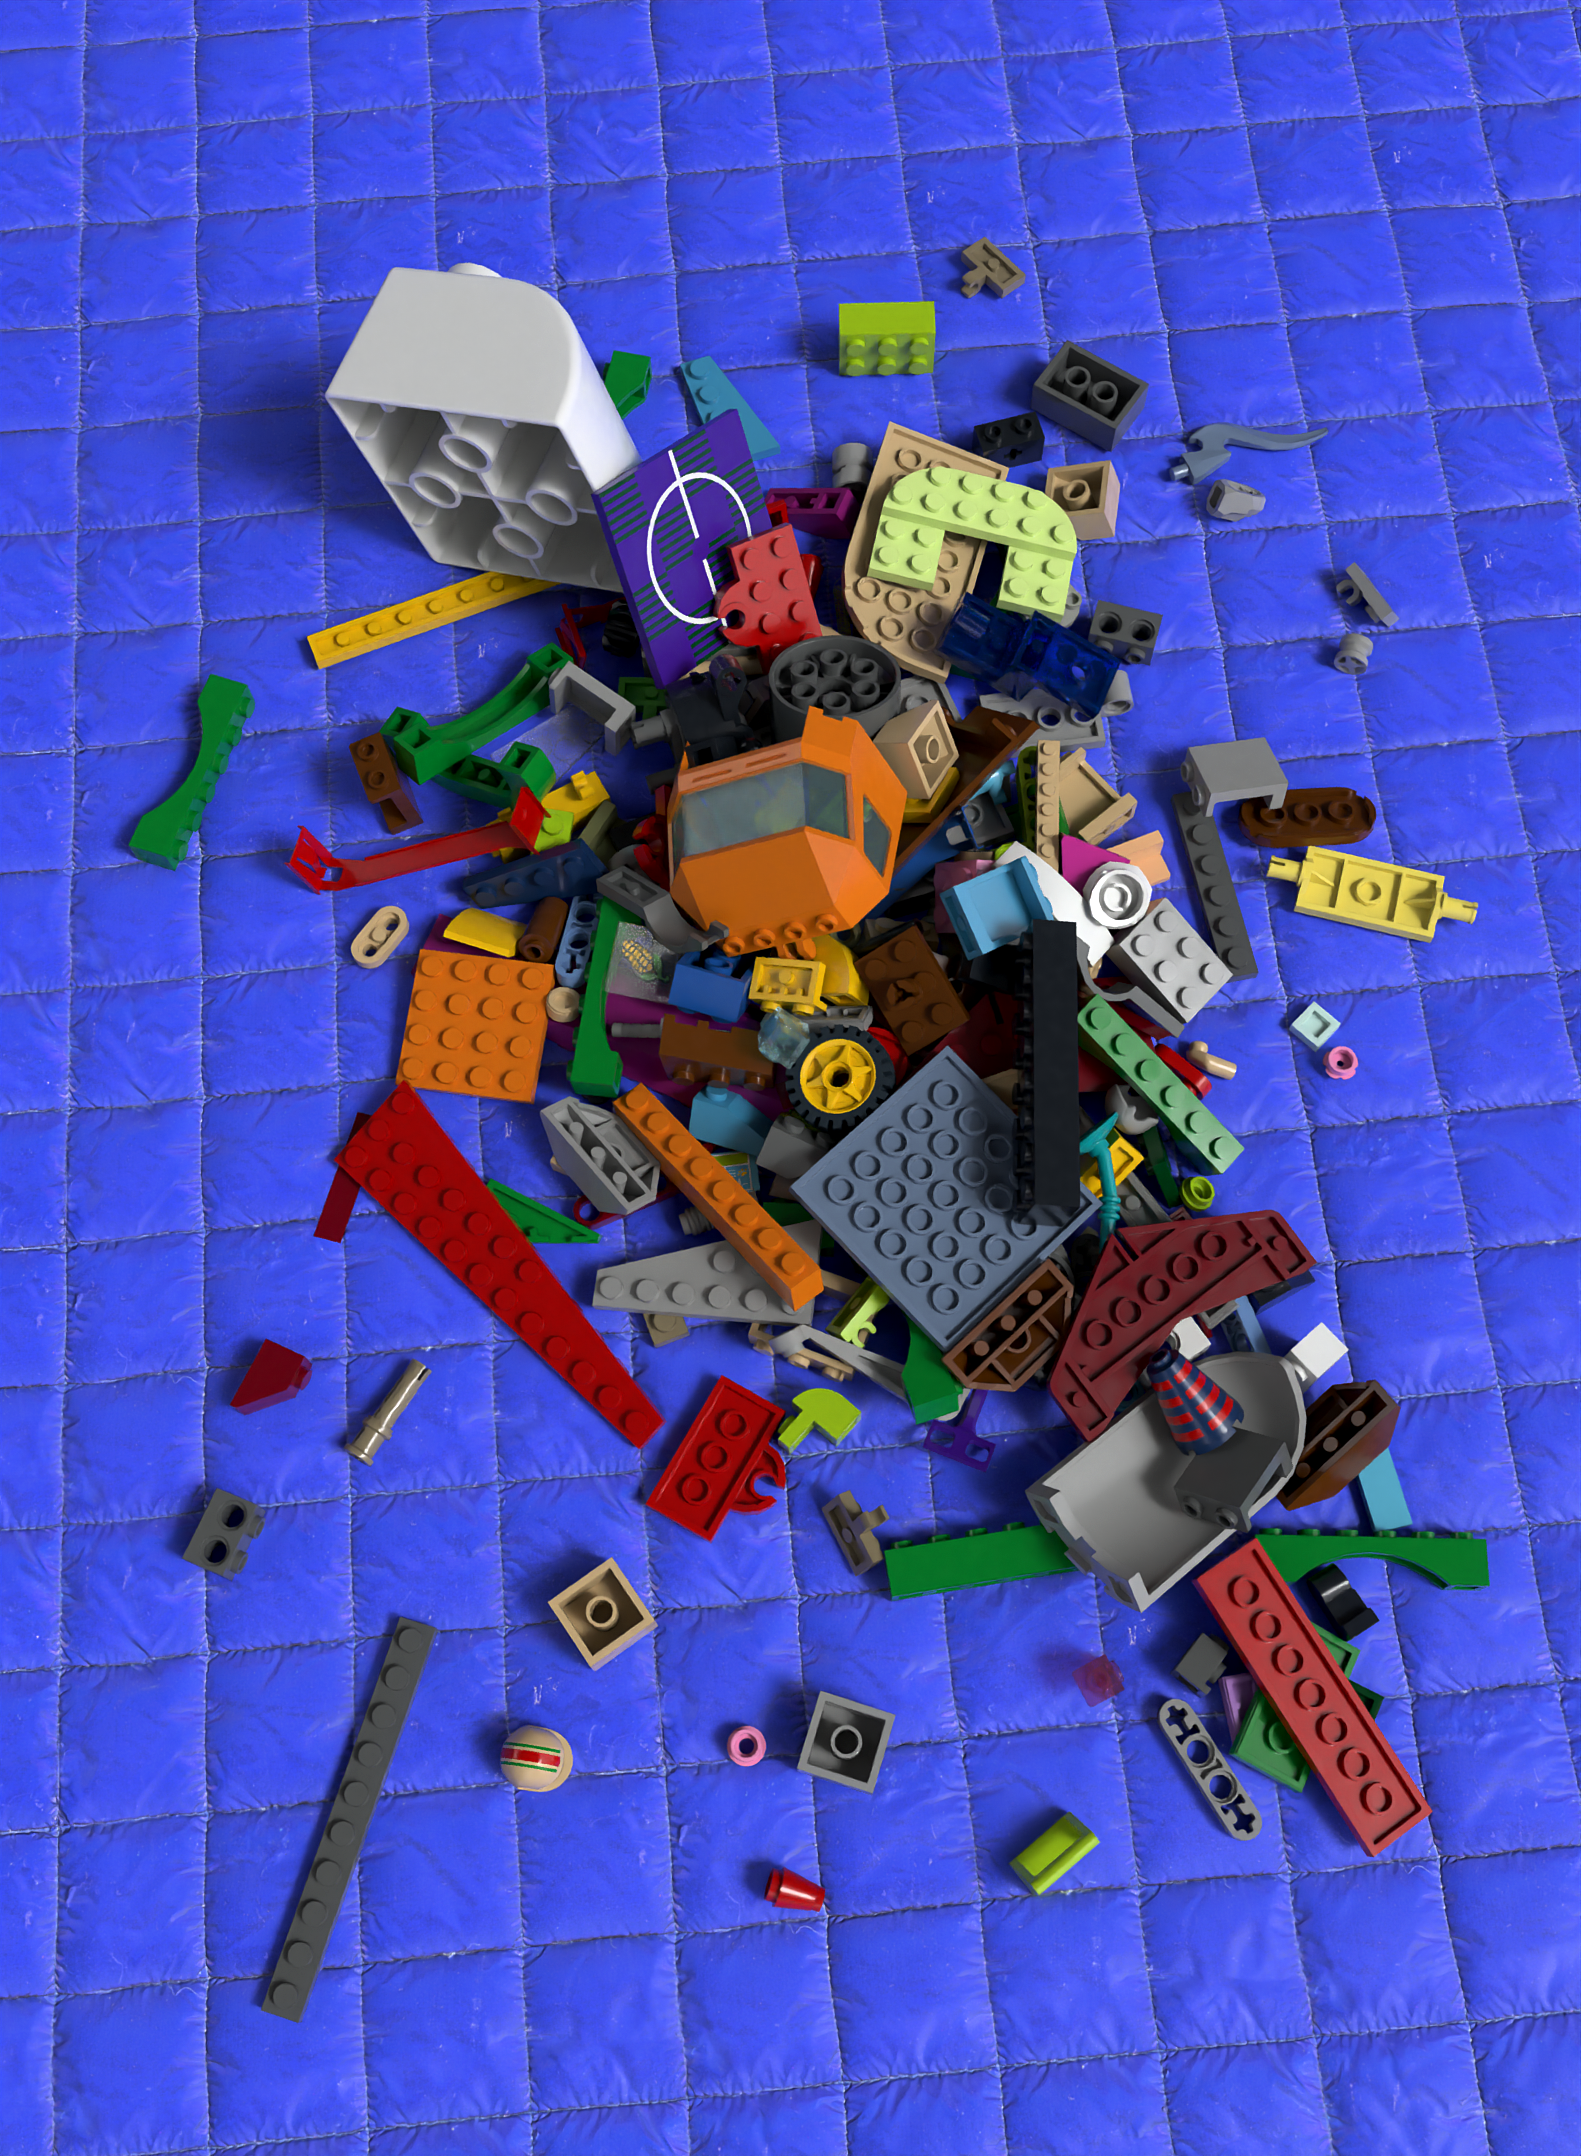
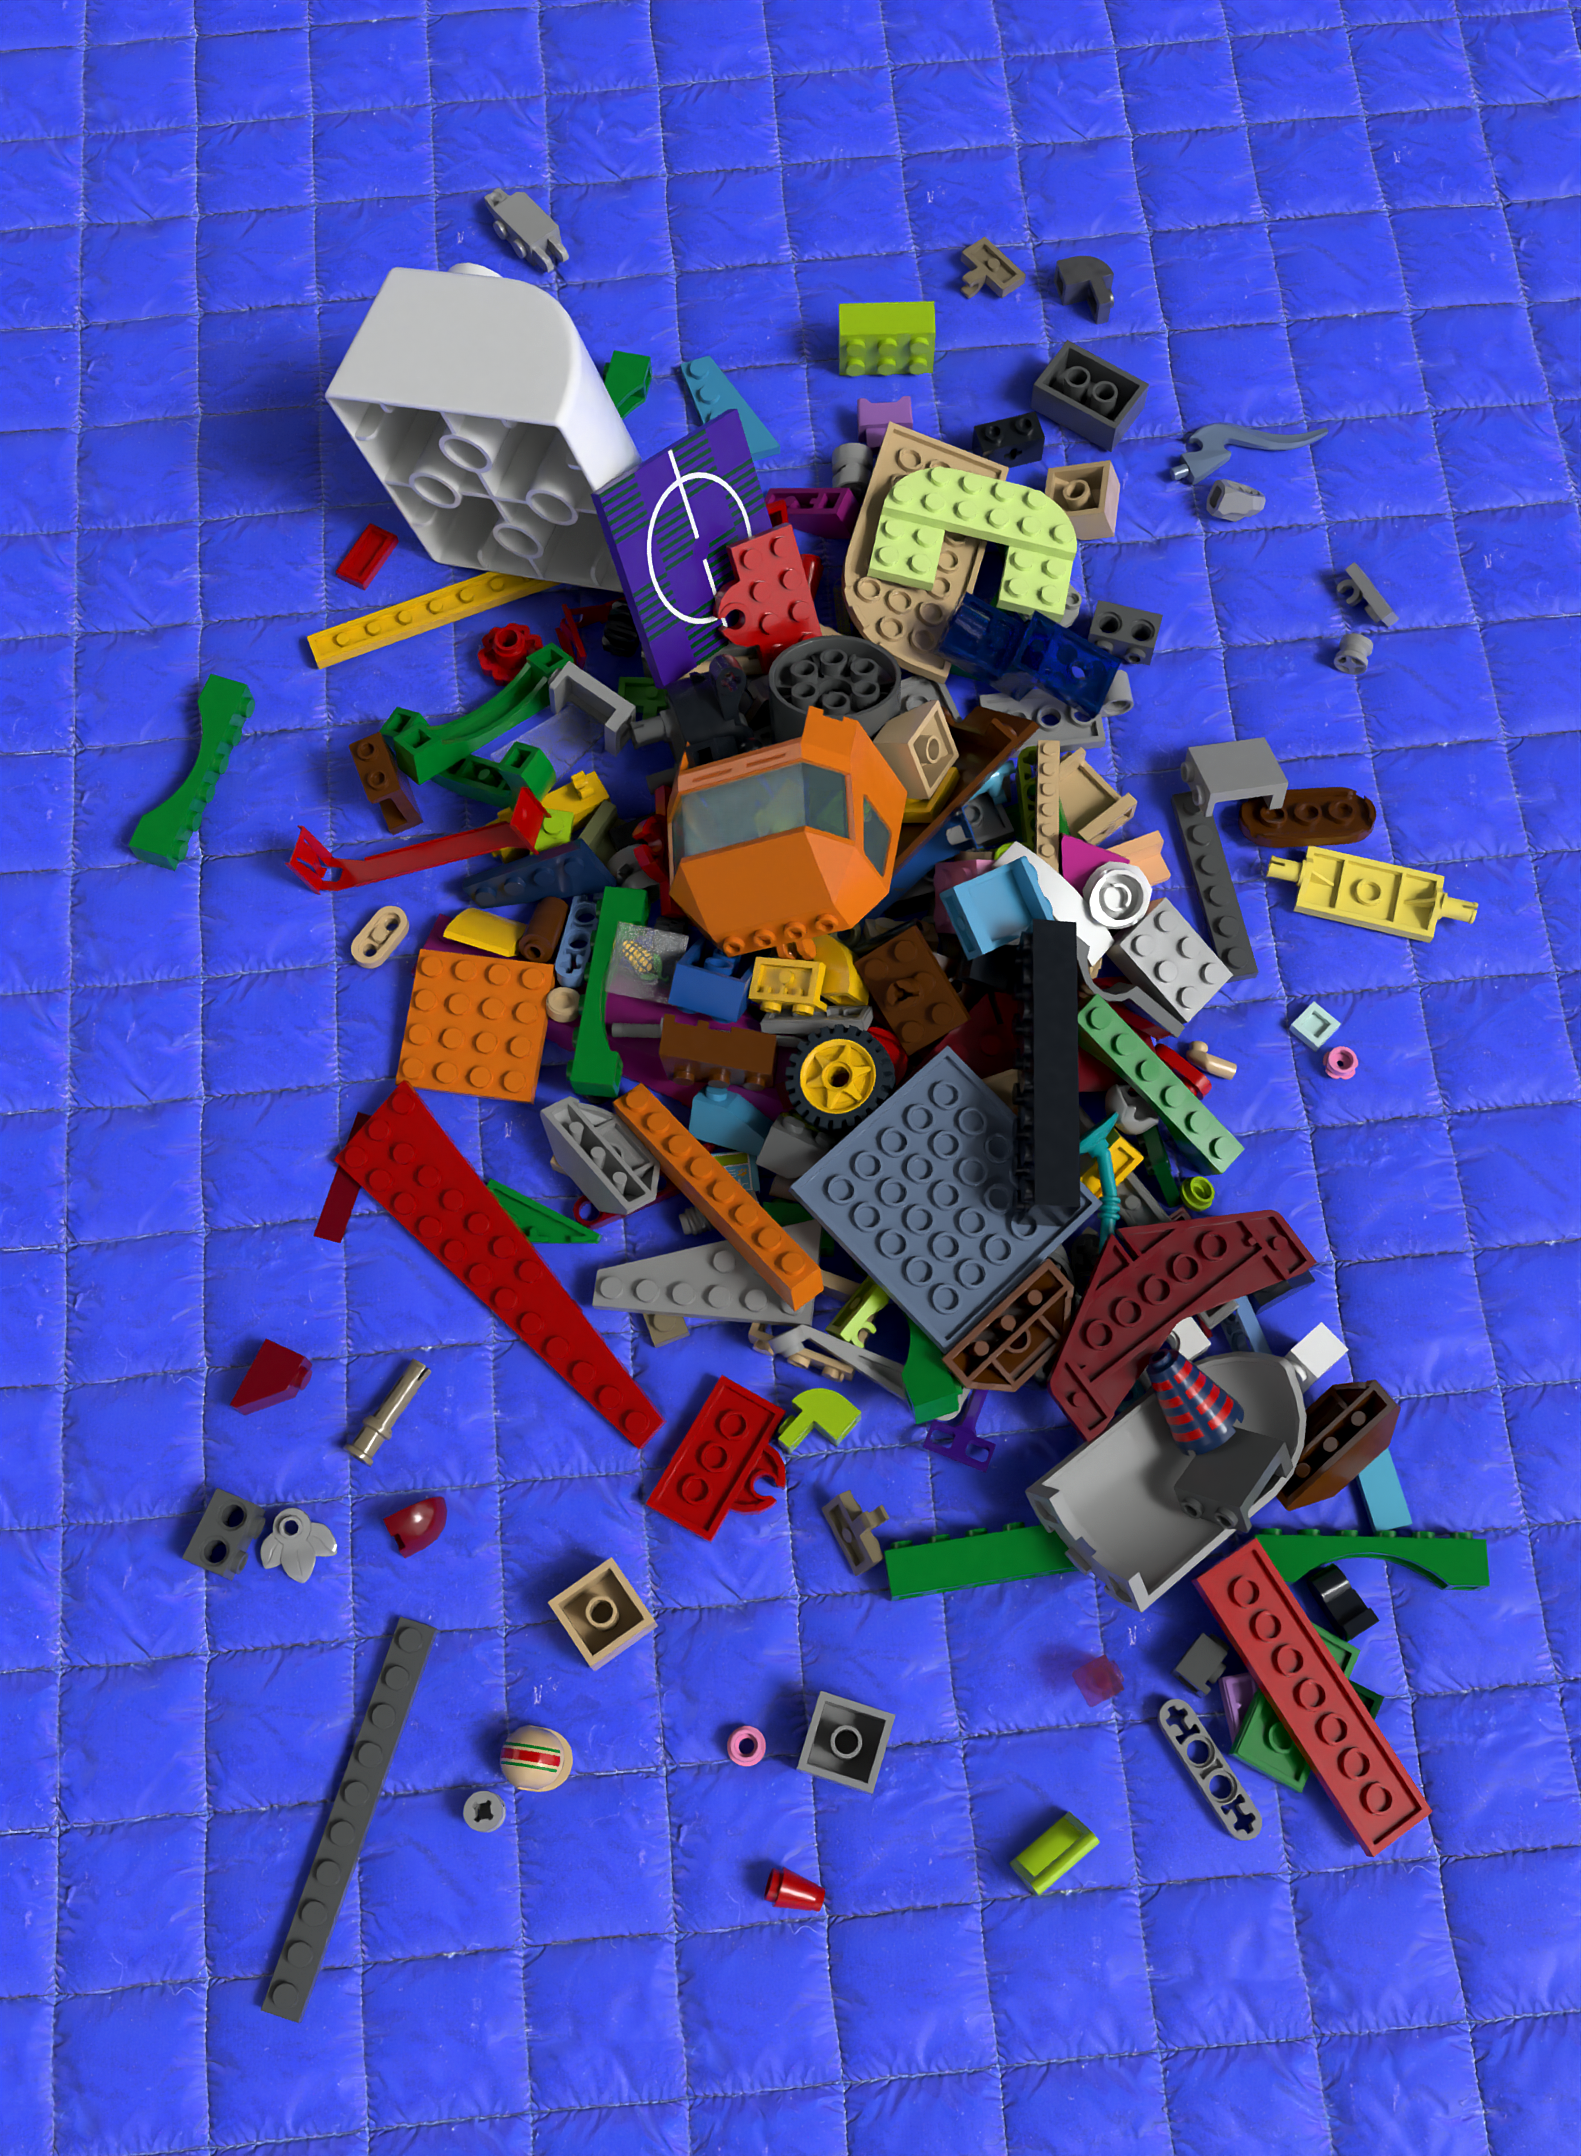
dark grey piece [596,866,729,953] -> none
clear light blue brick [757,1006,810,1069] -> none
none -> light grey plate [260,1507,337,1583]
none -> red tile [336,523,399,591]
none -> dark red brick [383,1496,448,1558]
none -> light grey wheel [463,1791,507,1833]
none -> red plant [478,623,544,686]
none -> light grey hinge [484,188,569,273]
none -> medium lavender piece [857,396,913,455]
none -> flat silver brick [1054,256,1114,325]

